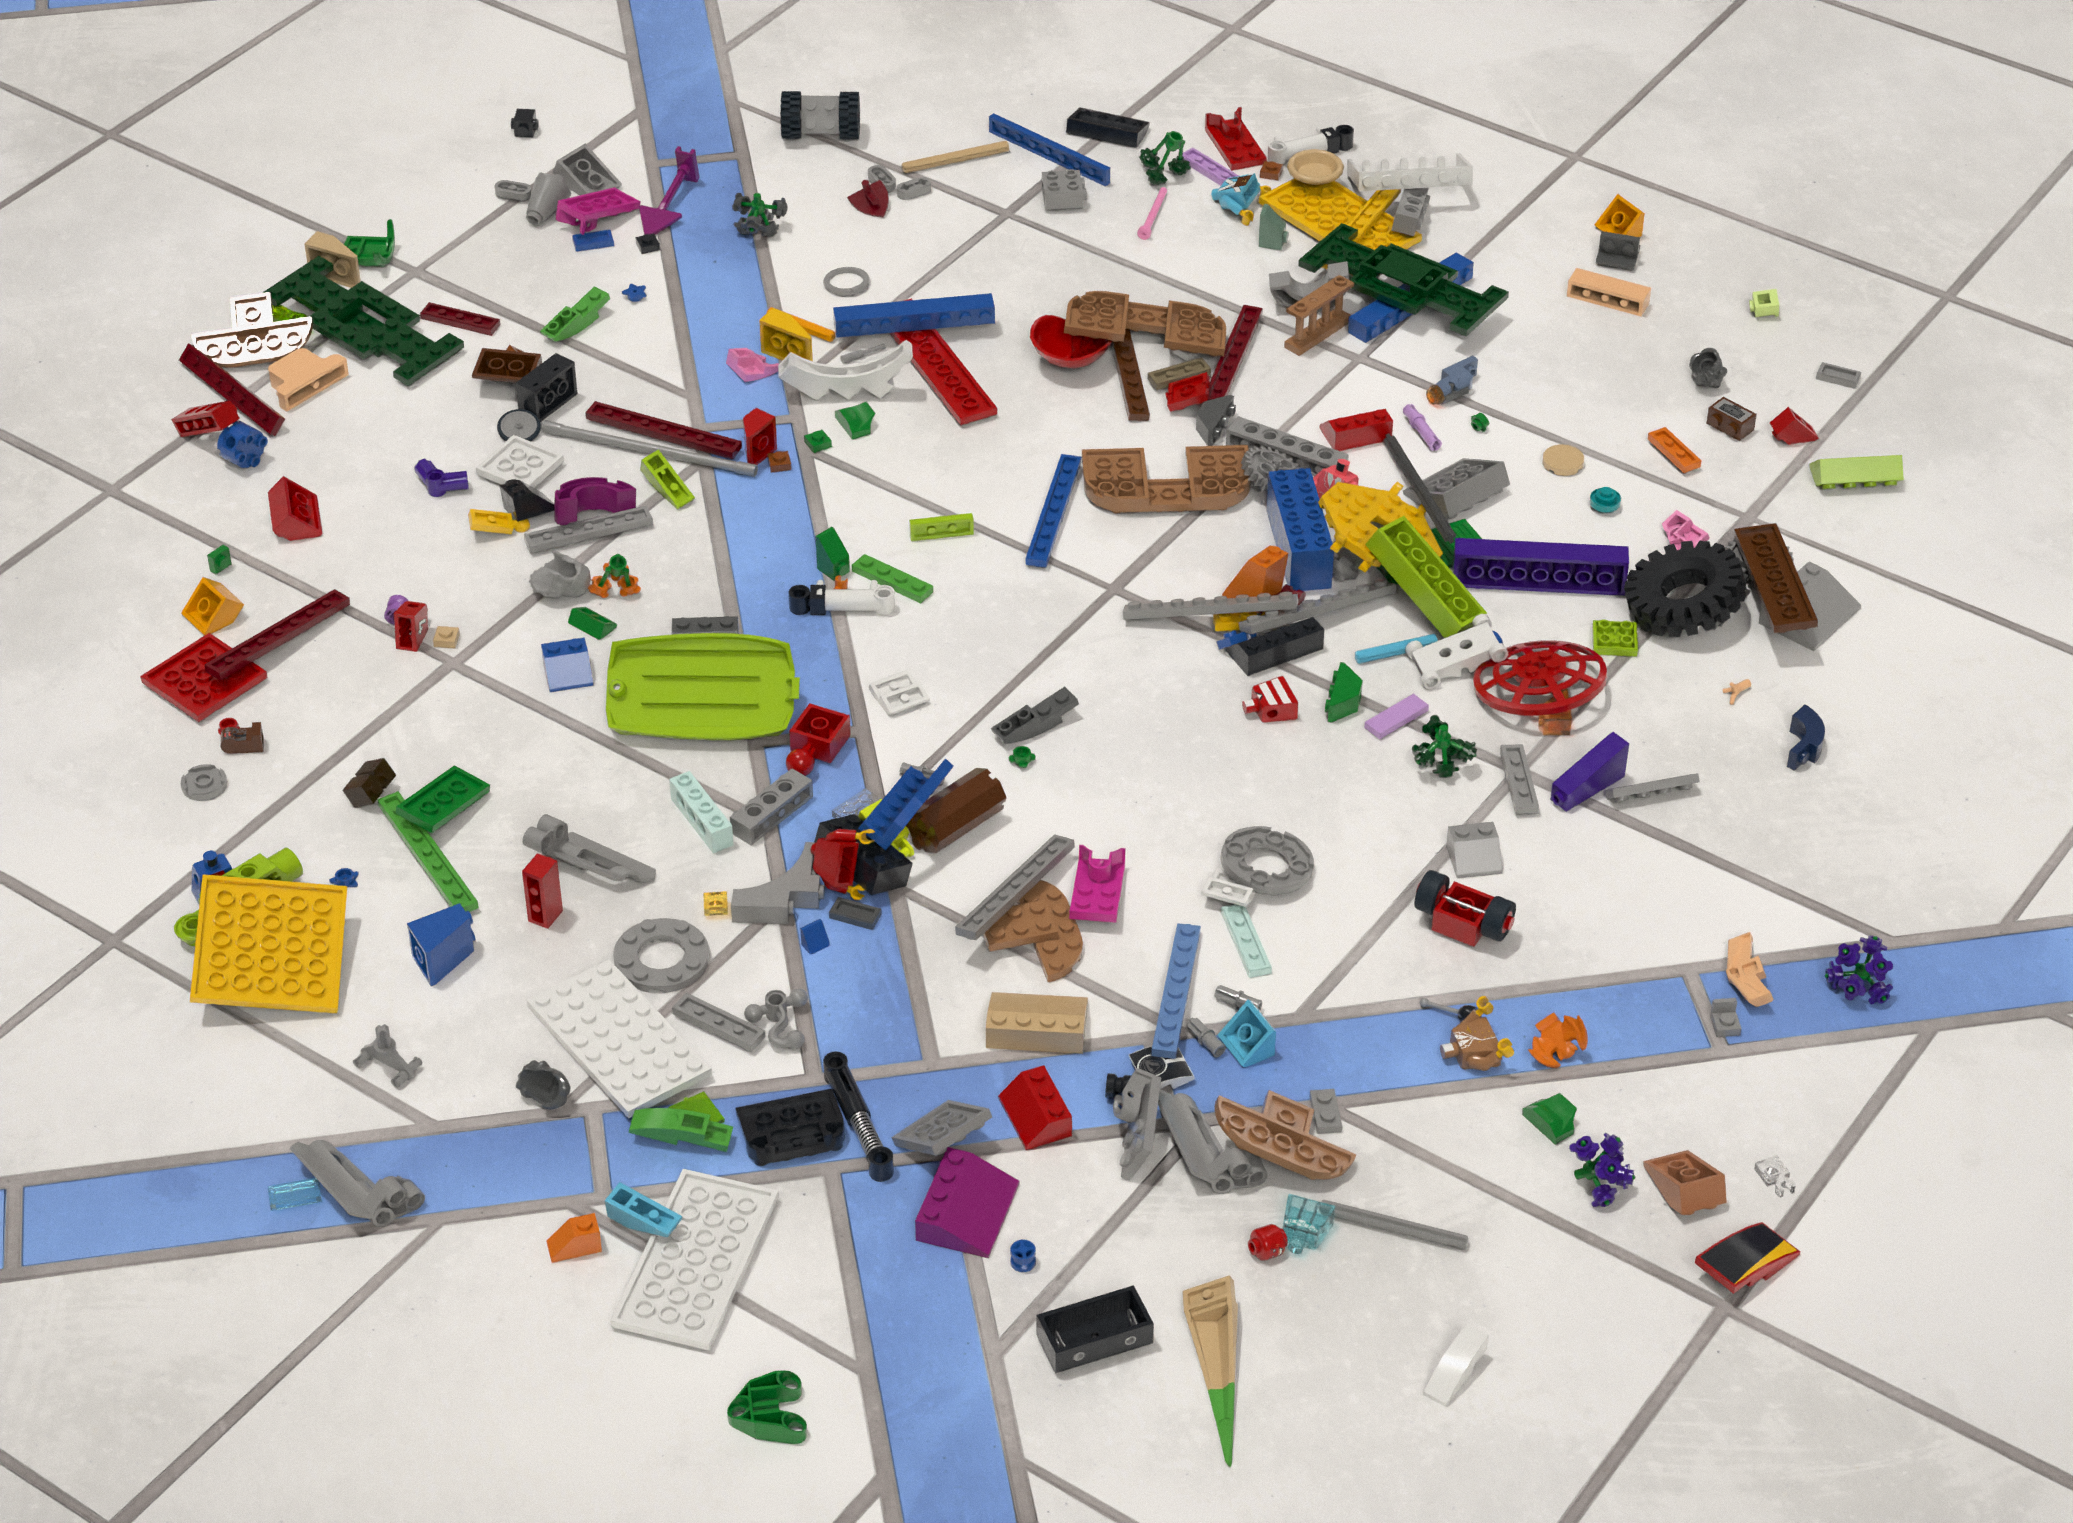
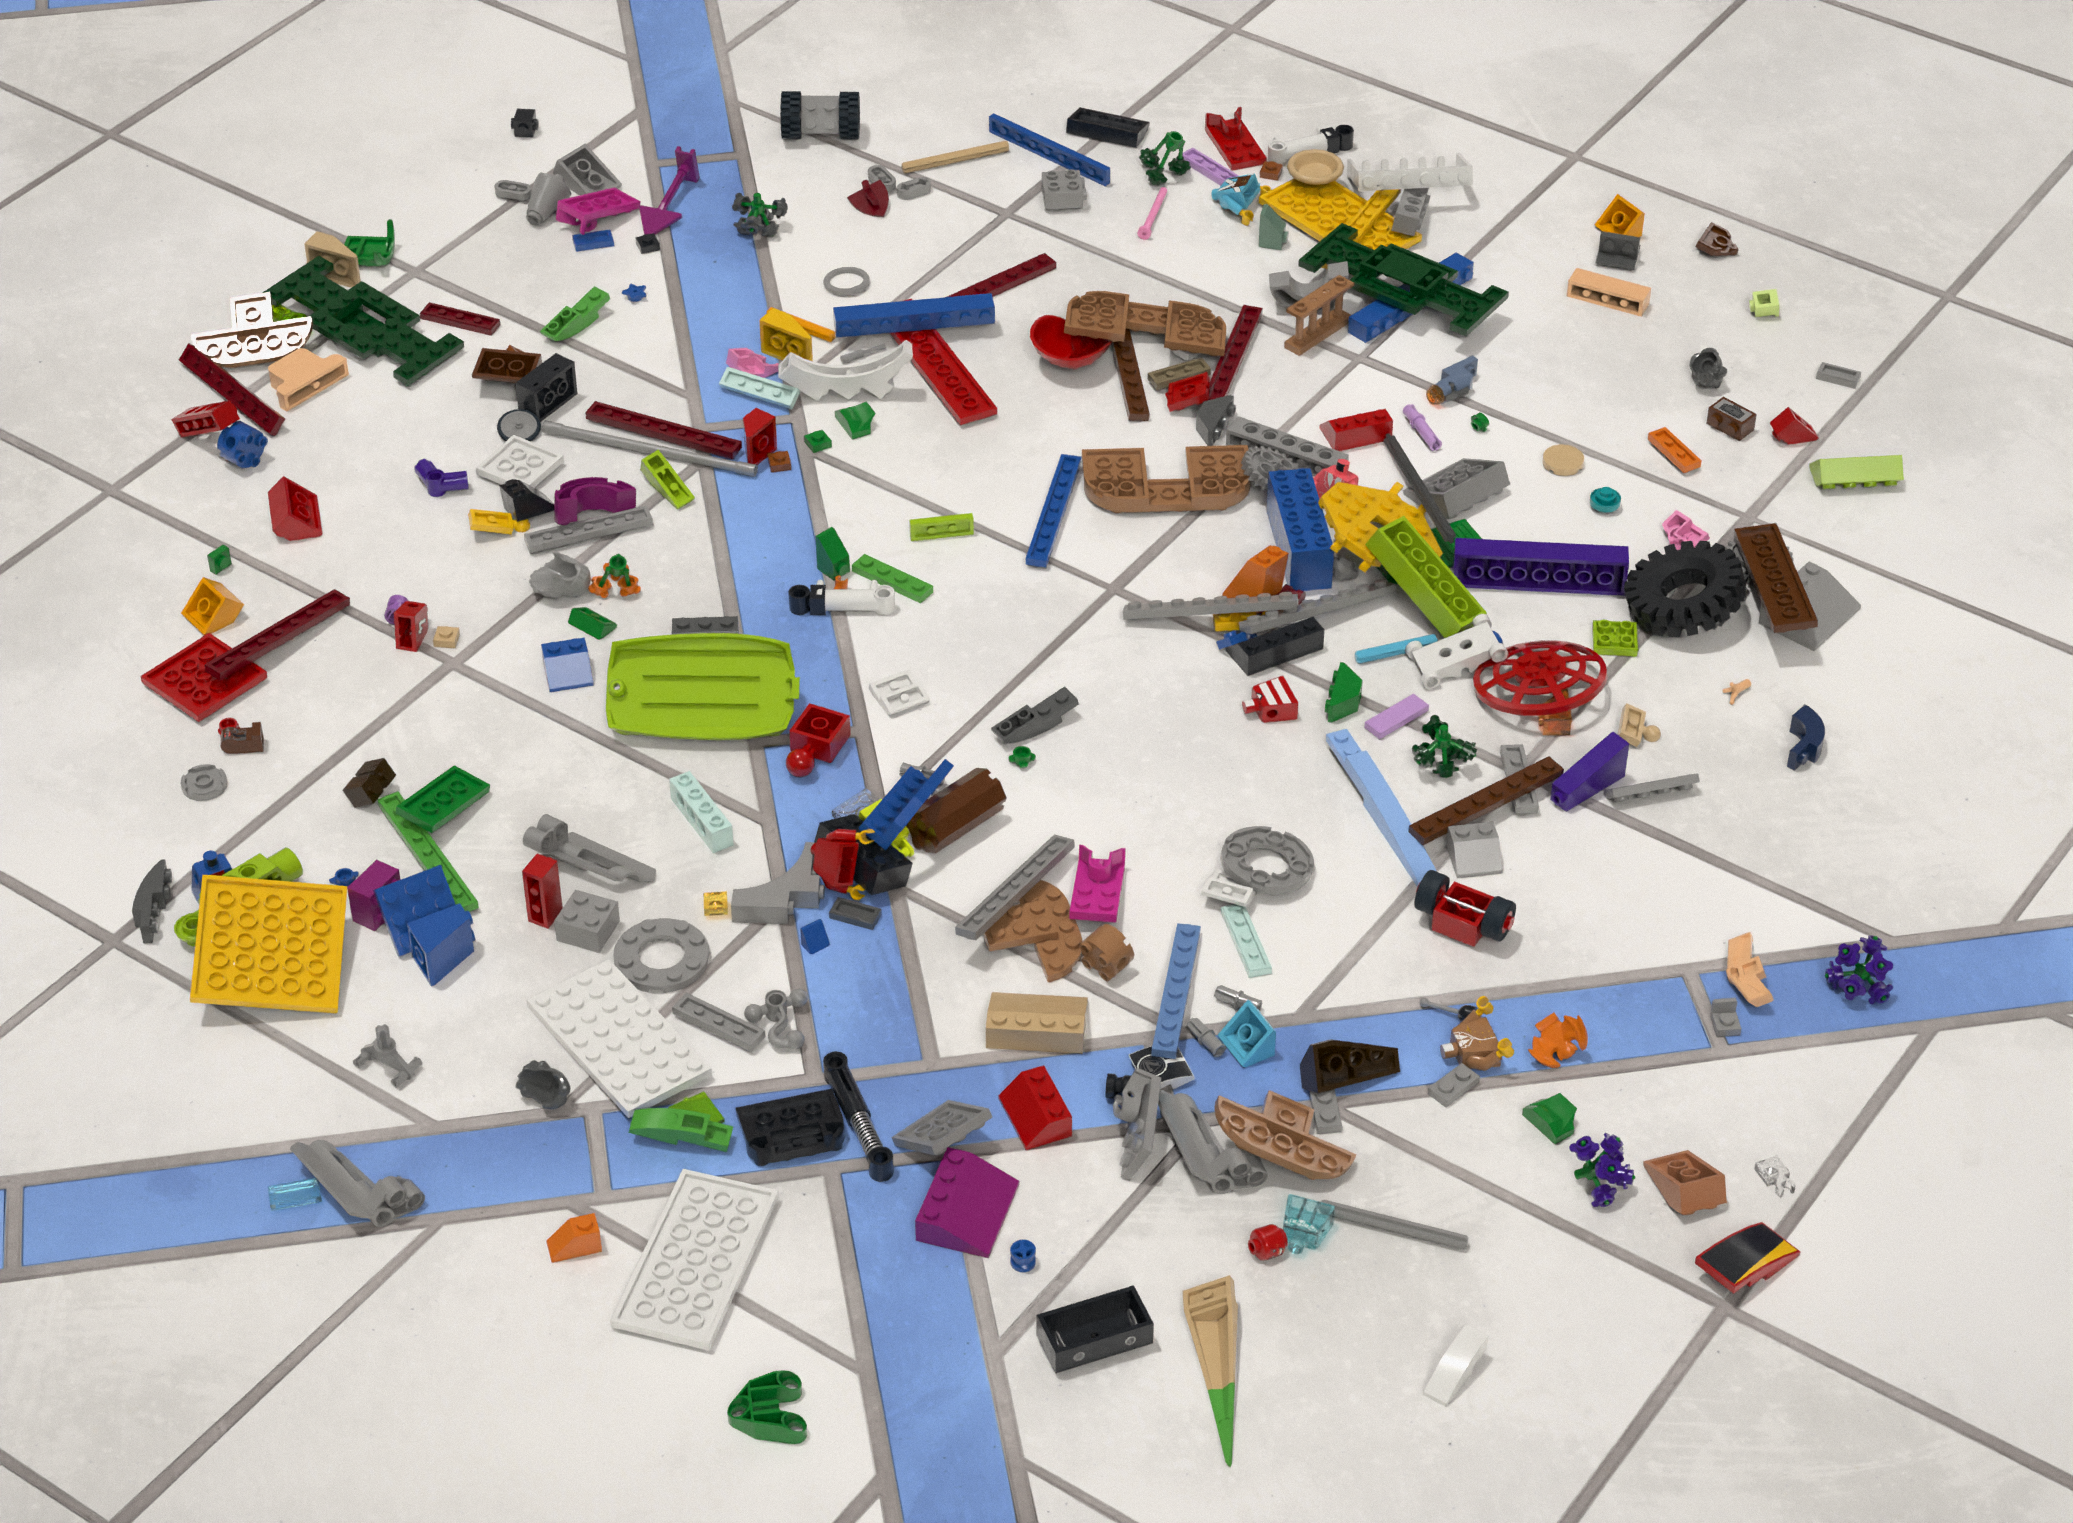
medium azure slope [605,1182,682,1238] -> none
light grey brick [730,769,813,846] -> none
none -> dark grey slope [132,859,172,943]
none -> magenta brick [347,859,401,931]
none -> blue plate [373,865,456,957]
none -> light grey brick [554,890,620,953]
none -> light aqua plate [719,367,800,409]
none -> dark red plate [947,253,1056,297]
none -> medium nougat brick [1079,924,1135,982]
none -> dark brown wedge [1300,1039,1400,1093]
none -> light blue slope [1326,729,1436,887]
none -> reddish brown plate [1408,756,1564,845]
none -> light grey plate [1428,1063,1480,1108]
none -> tan plate [1617,703,1661,747]
none -> reddish brown plate [1695,222,1739,256]

